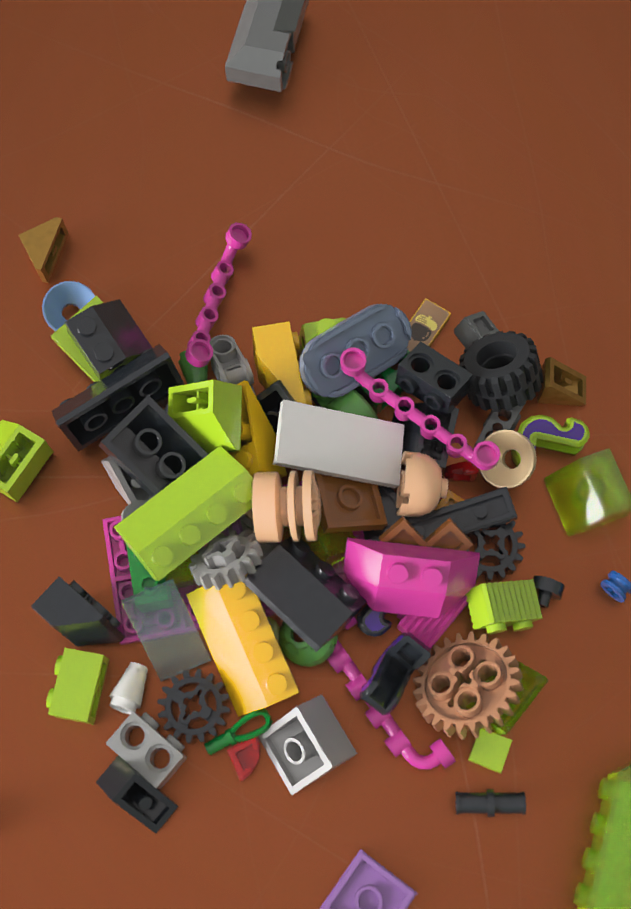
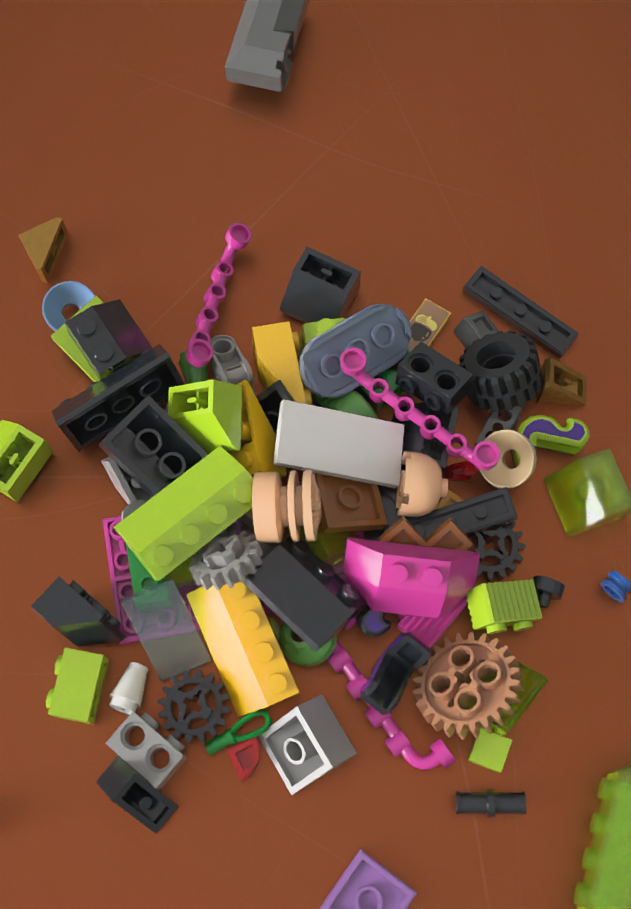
none -> black slope [280,247,361,323]
none -> black tile [463,266,579,359]

